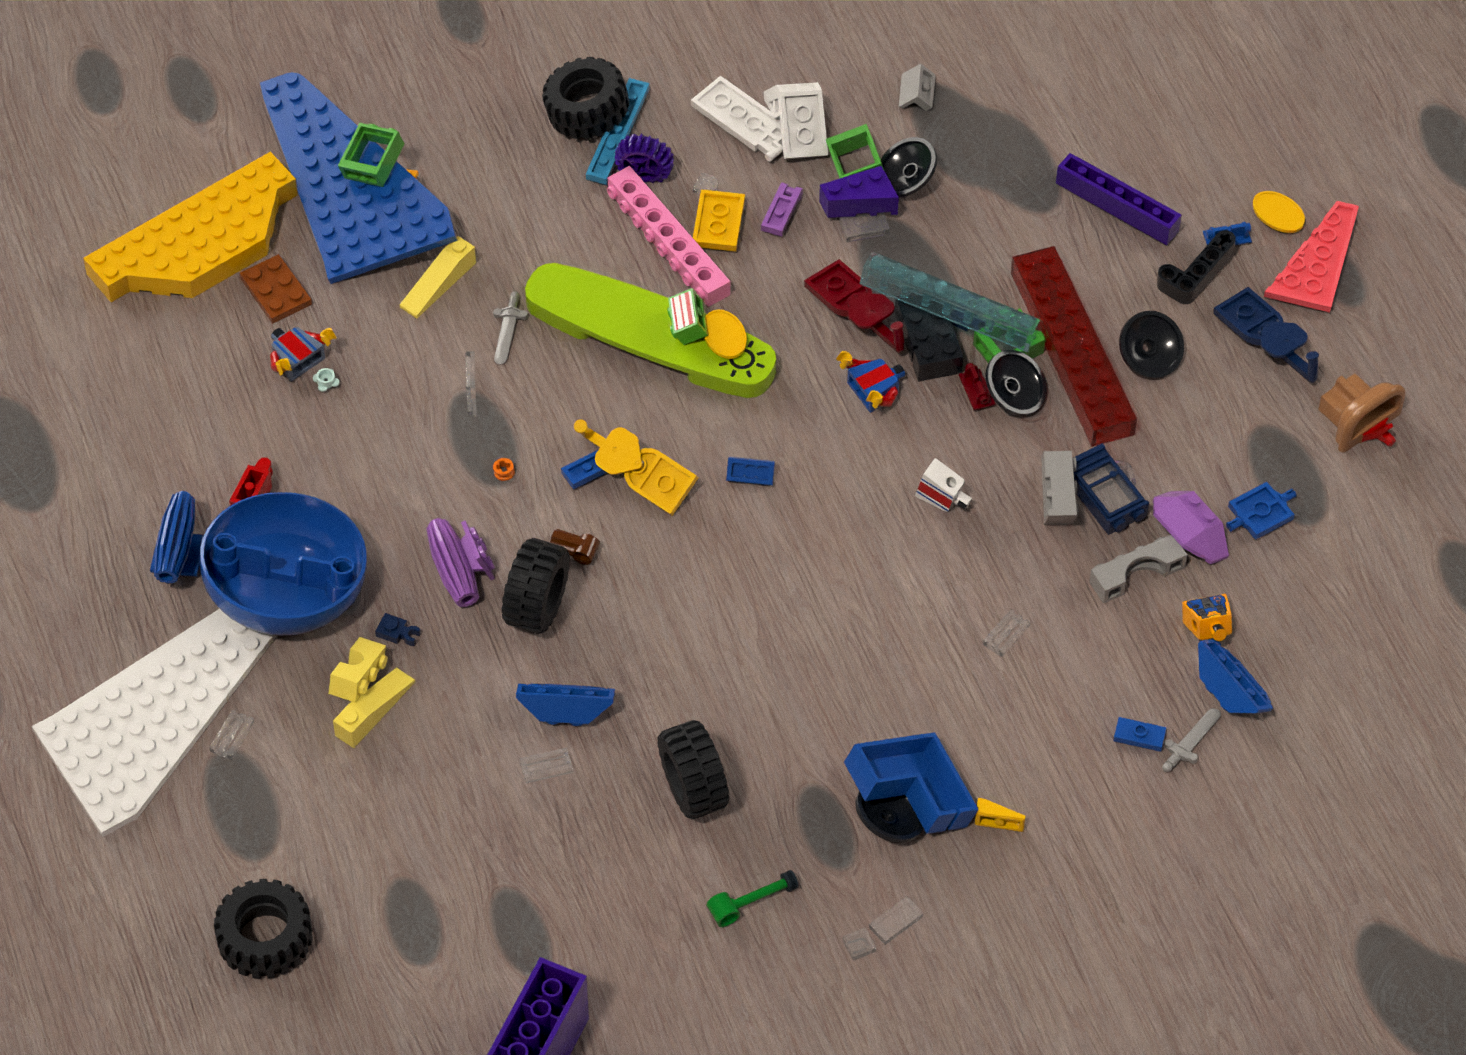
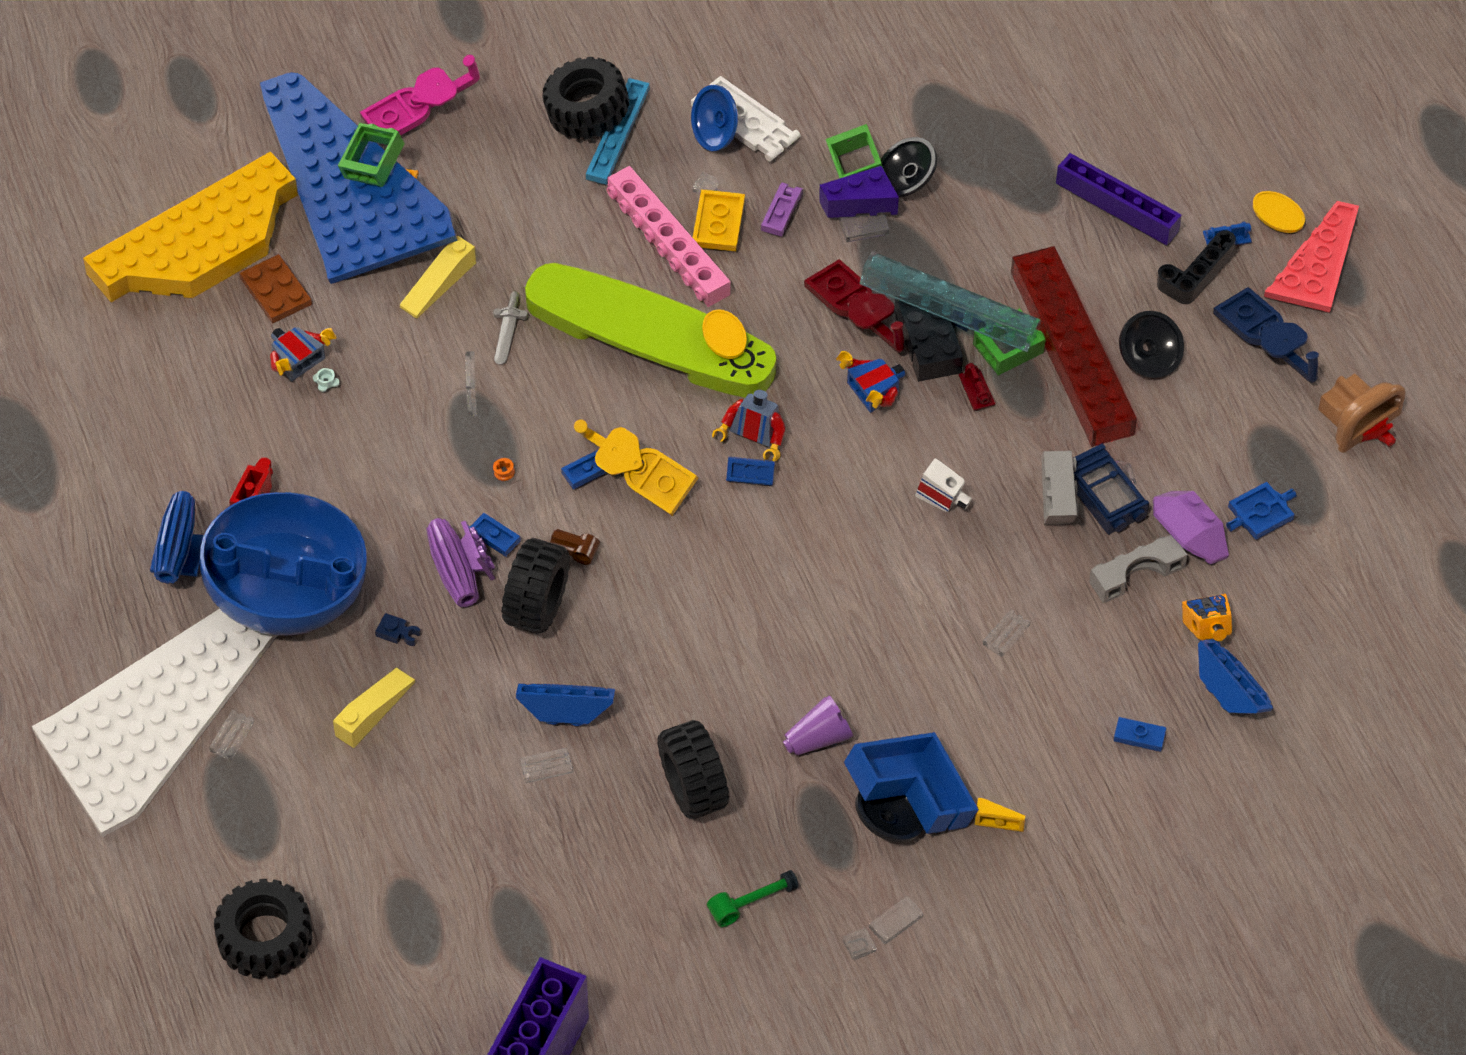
light yellow arch [328,637,388,702] -> none
dark purple gear [614,133,674,183] -> none
brick [667,288,708,345] -> none
white bracket [764,82,828,159] -> none
light grey panel [899,64,935,111] -> none
black dish [985,350,1047,416] -> none
light grey sword [1162,708,1221,772] -> none
none -> dark pink plate [360,55,480,146]
none -> blue plate [470,513,521,557]
none -> blue dish [691,85,738,151]
none -> torso [712,390,786,461]
none -> medium lavender cone [783,695,853,756]

